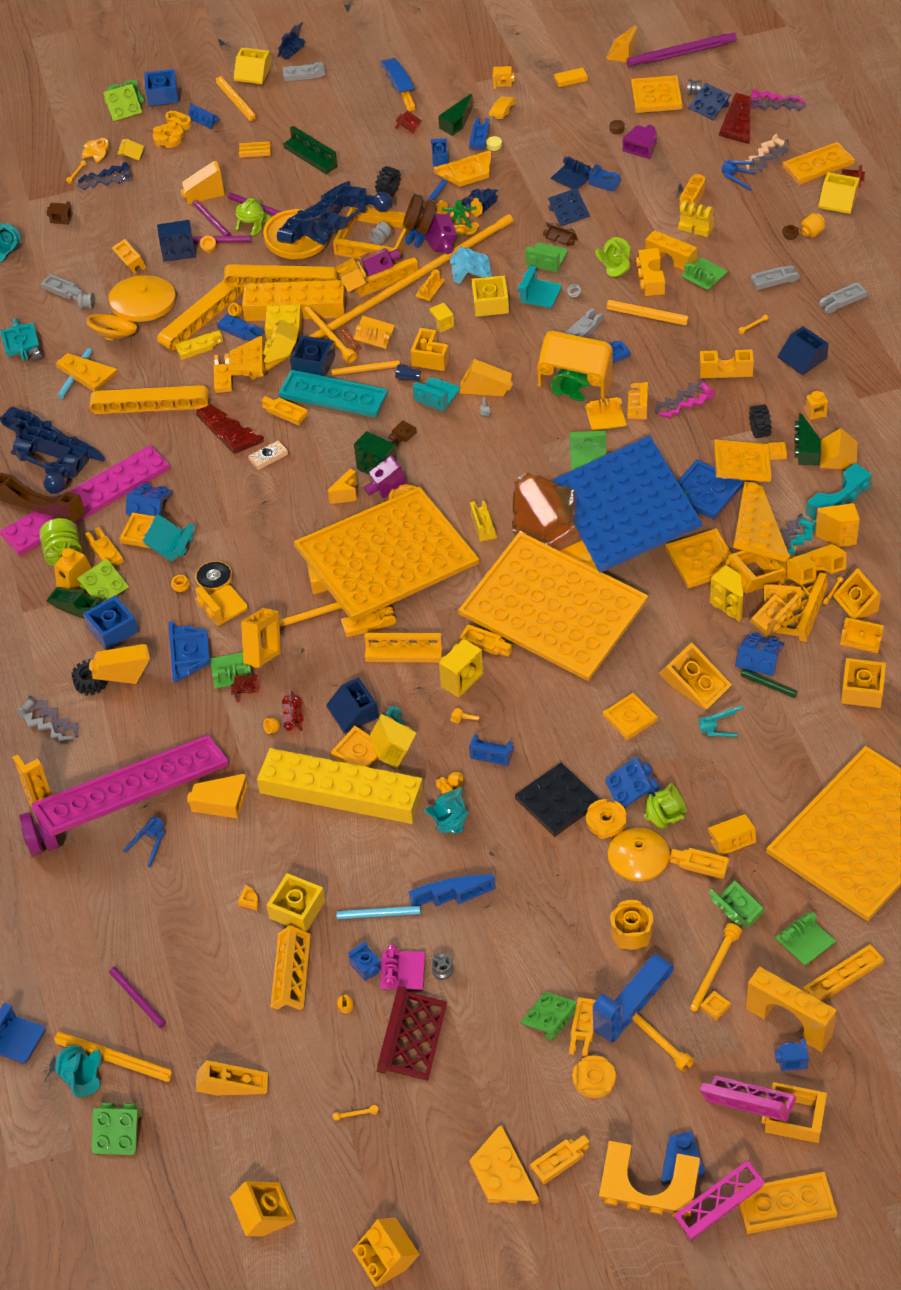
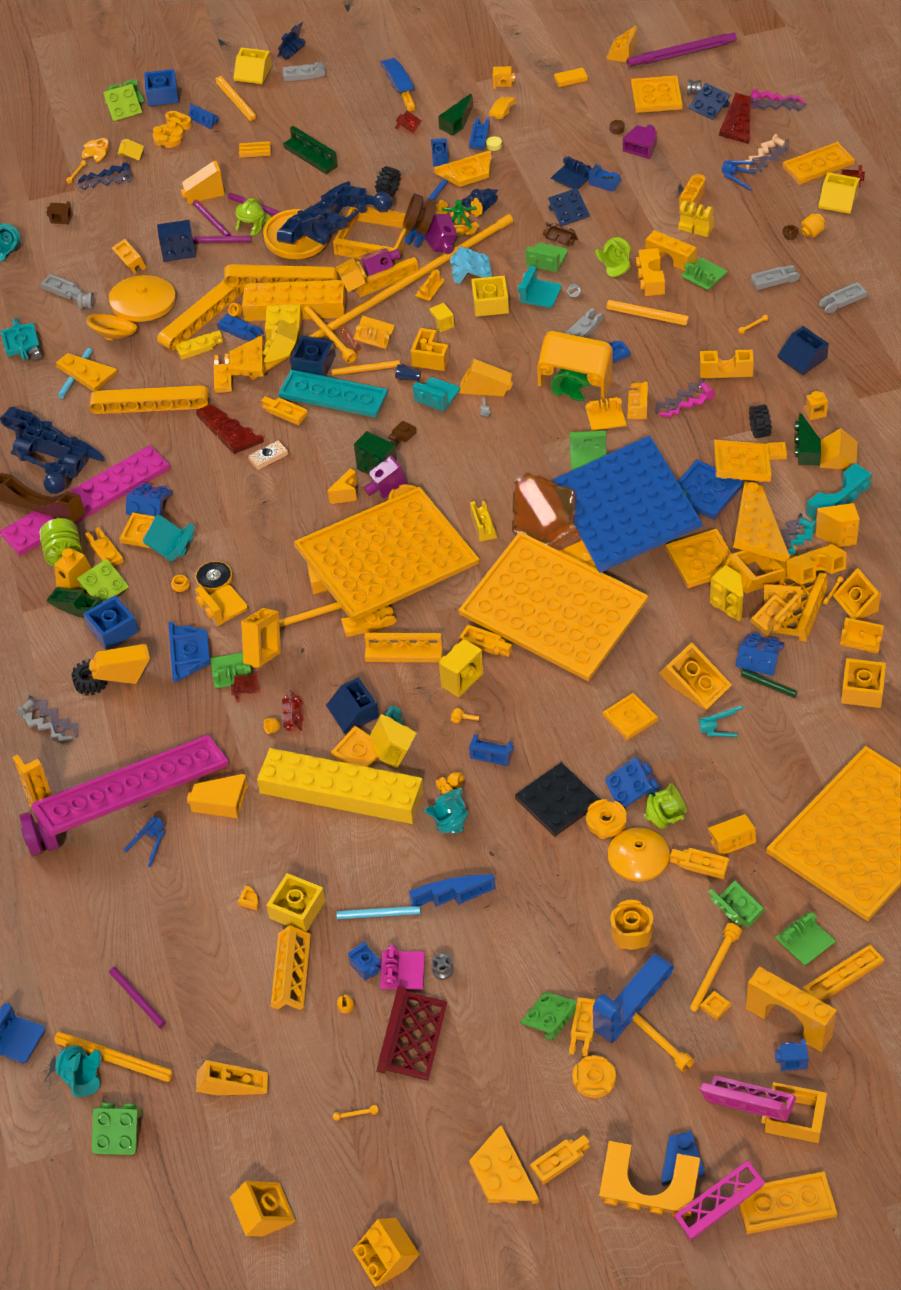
light orange tile [200,236,217,253] -> none
light grey wheel [369,222,392,245] -> none

